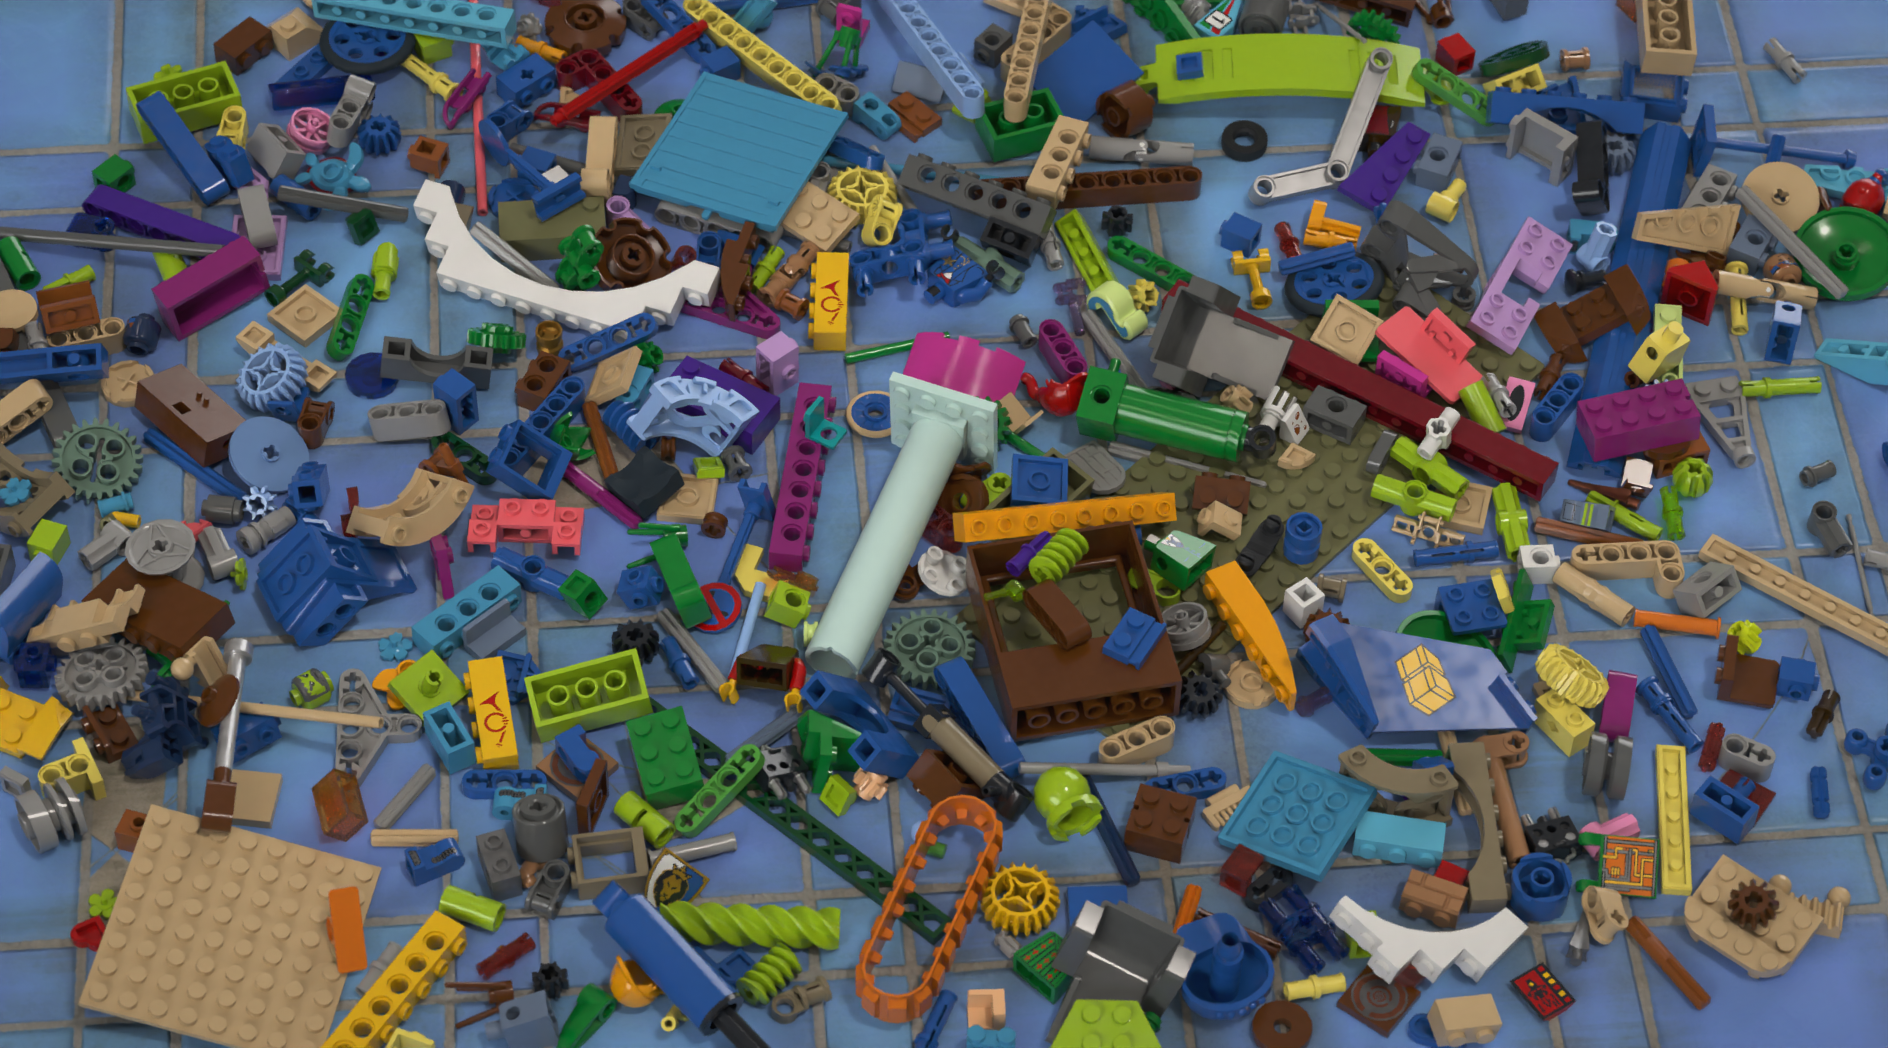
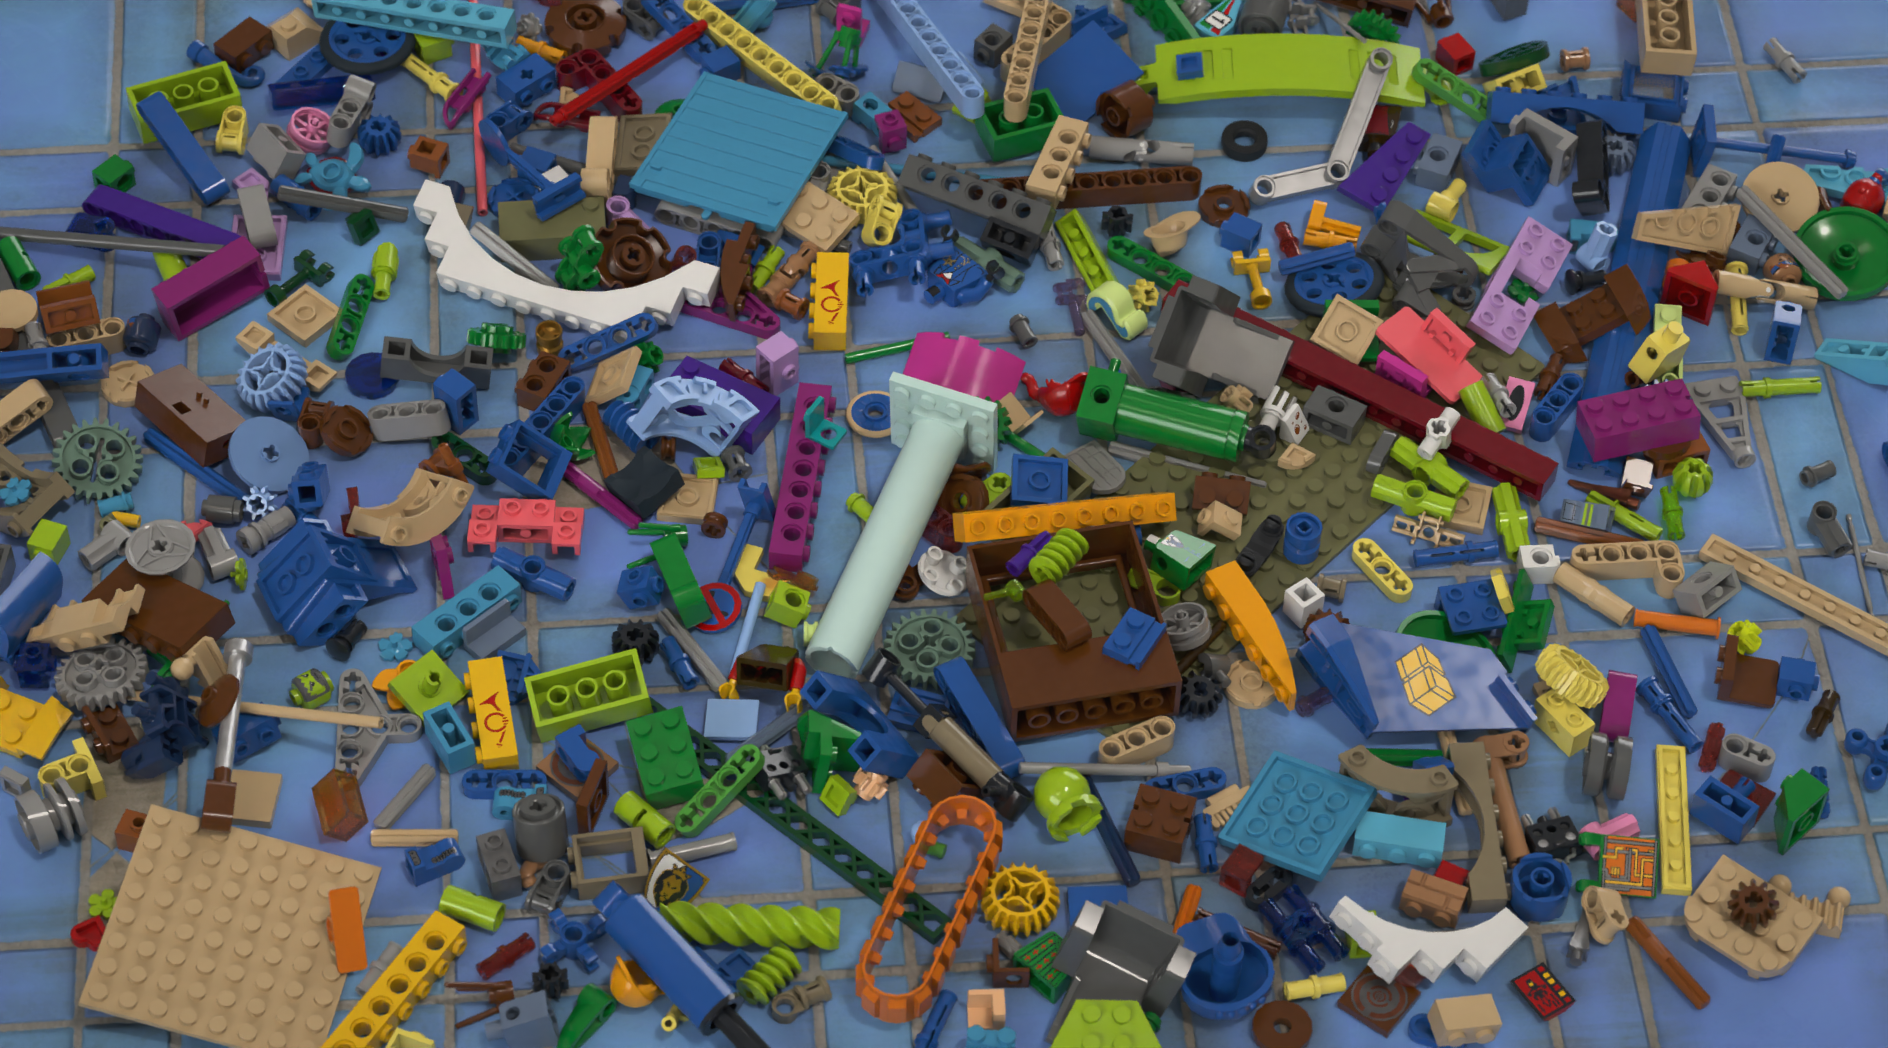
lime plant [153,64,182,80] -> none
blue brick [204,135,255,188] -> none
green brick [557,569,608,620] -> none
magenta beam [1038,319,1088,384] -> none
none -> blue plant [186,40,265,87]
none -> reddish brown tile [320,405,373,457]
none -> black pin [325,619,367,662]
none -> blue pin [540,908,607,973]
none -> light blue piece [704,699,760,741]
none -> lime pin [846,492,874,523]
none -> magenta bracket [874,109,907,154]
none -> reddish brown bracket [986,938,1030,988]
none -> tan piece [1143,211,1201,257]
none -> blue pin [1193,813,1219,874]
none -> reddish brown tile [1198,185,1250,228]
none -> lime window [1407,209,1510,276]
none -> blue bracket [1462,119,1551,207]
none -> green plant [1507,278,1539,304]
none -> green slope [1773,768,1830,856]

